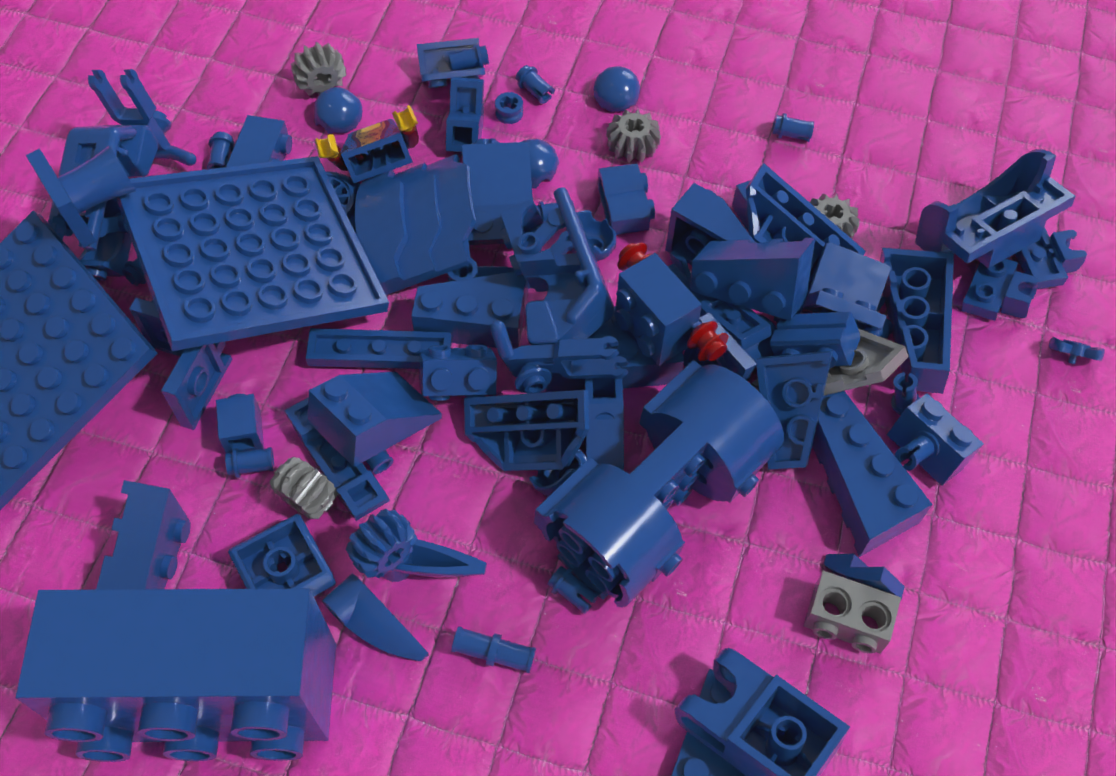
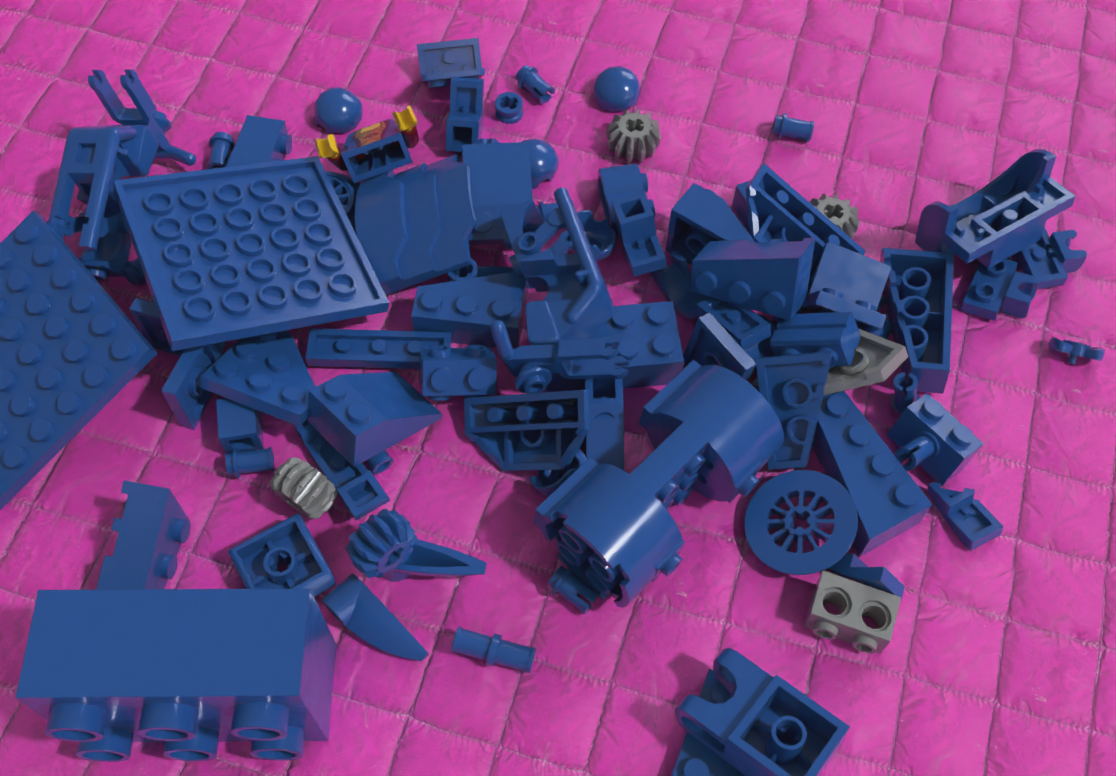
blue plant [26,145,136,248] -> none
light grey gear [291,41,346,96] -> none
blue pin [449,43,489,71] -> none
blue brick [614,242,729,366] -> none
none -> blue plate [200,331,315,427]
none -> blue brick [612,192,667,277]
none -> blue piece [744,470,858,575]
none -> blue slope [928,482,1003,551]

